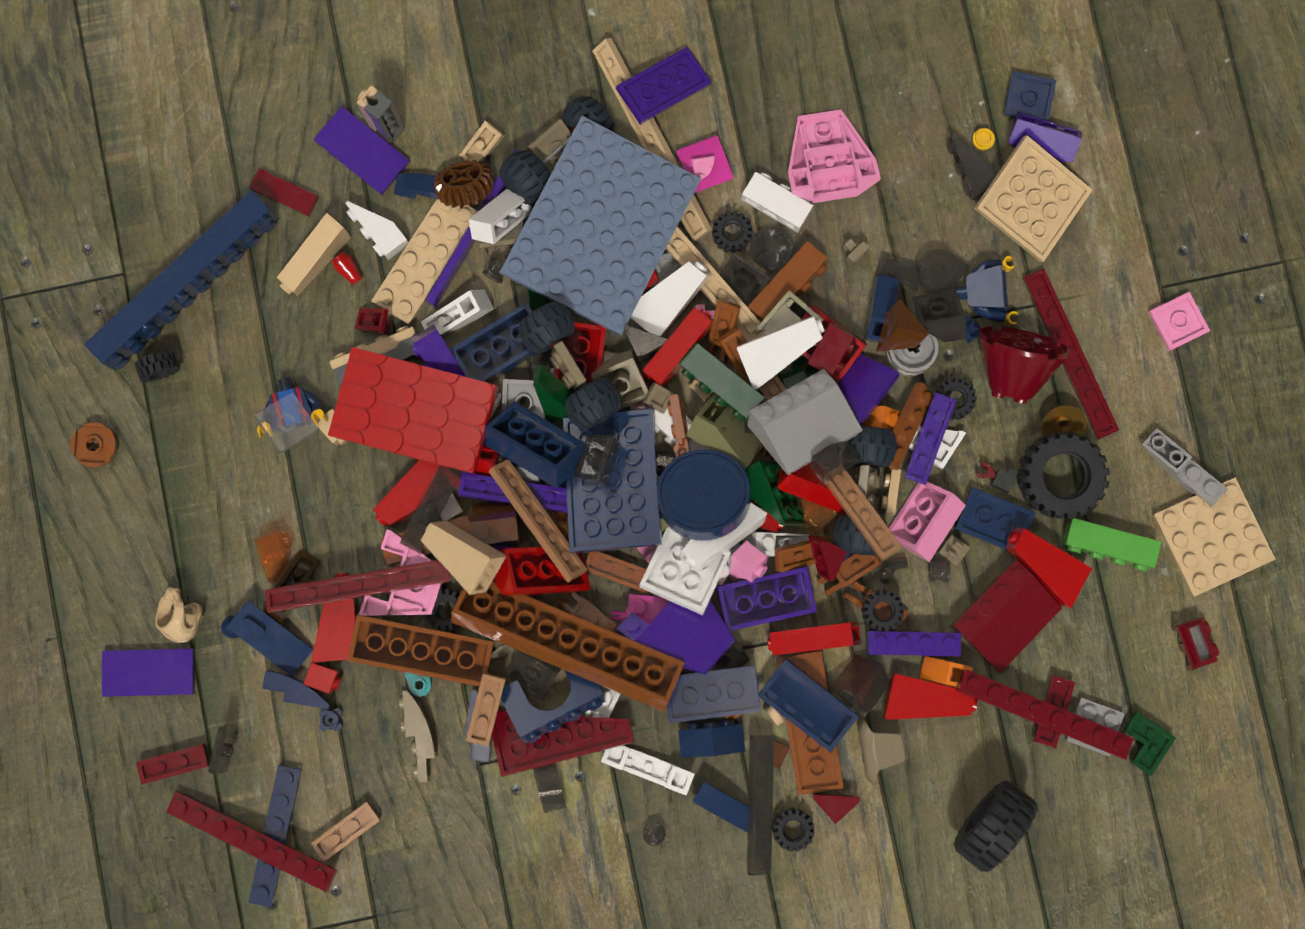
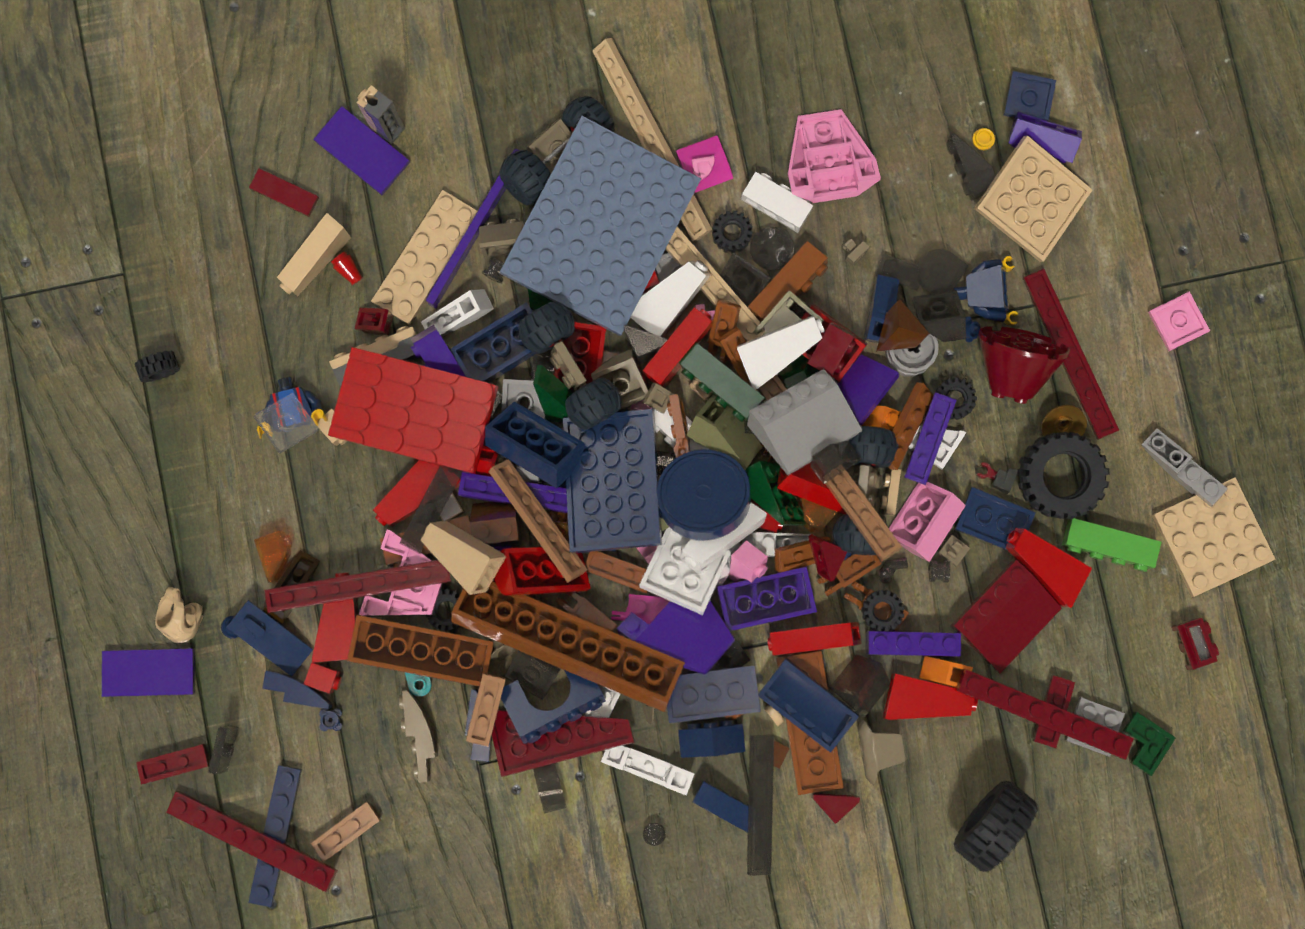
dark orange plate [70,422,118,468] -> none
dark blue brick [84,190,278,371] -> none
white slope [345,201,408,260] -> none
dark blue slope [393,173,438,199] -> none
reddish brown gear [434,159,494,208] -> none
tan slope [459,121,505,162] -> none
white brick [469,189,532,244] -> none
clear smoke slope [573,434,621,488] -> none
dark purple tile [615,47,712,125] -> none
black tyre [772,808,815,852] -> none

